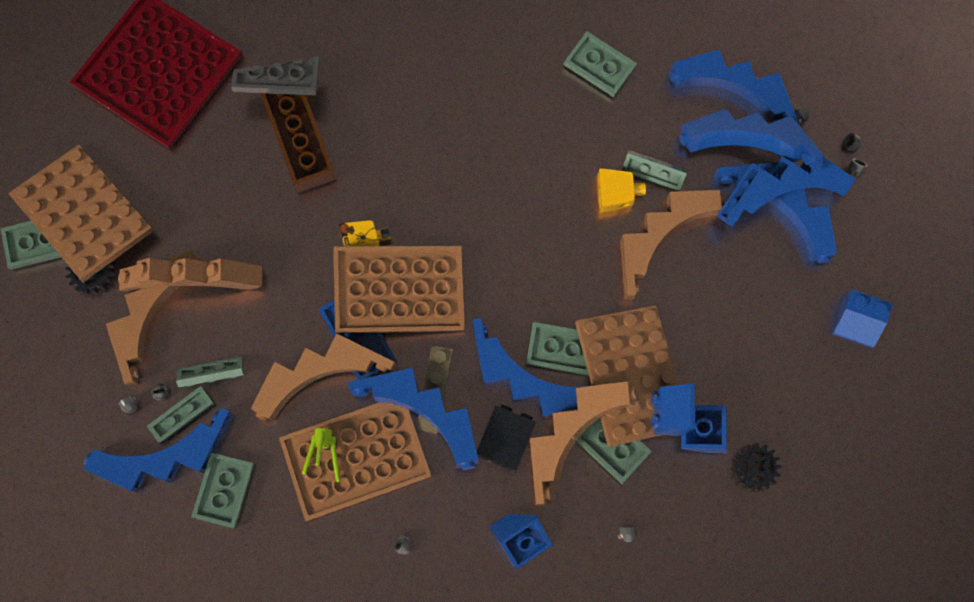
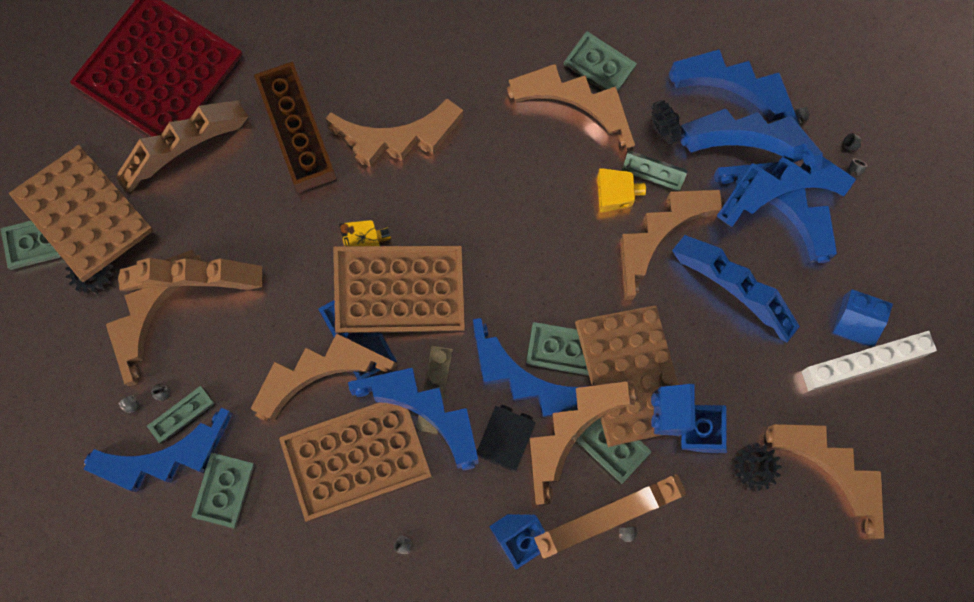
sand green plate [176,356,244,387] -> none
dark grey wing [231,56,320,95] -> none
lime plant [302,428,340,482] -> none
none -> medium nougat arch [116,100,248,193]
none -> medium nougat arch [326,99,463,167]
none -> medium nougat arch [507,64,635,150]
none -> medium nougat arch [534,474,687,559]
none -> black gear [651,100,682,144]
none -> blue arch [672,235,800,343]
none -> medium nougat arch [766,424,884,539]
none -> white brick [801,331,937,391]

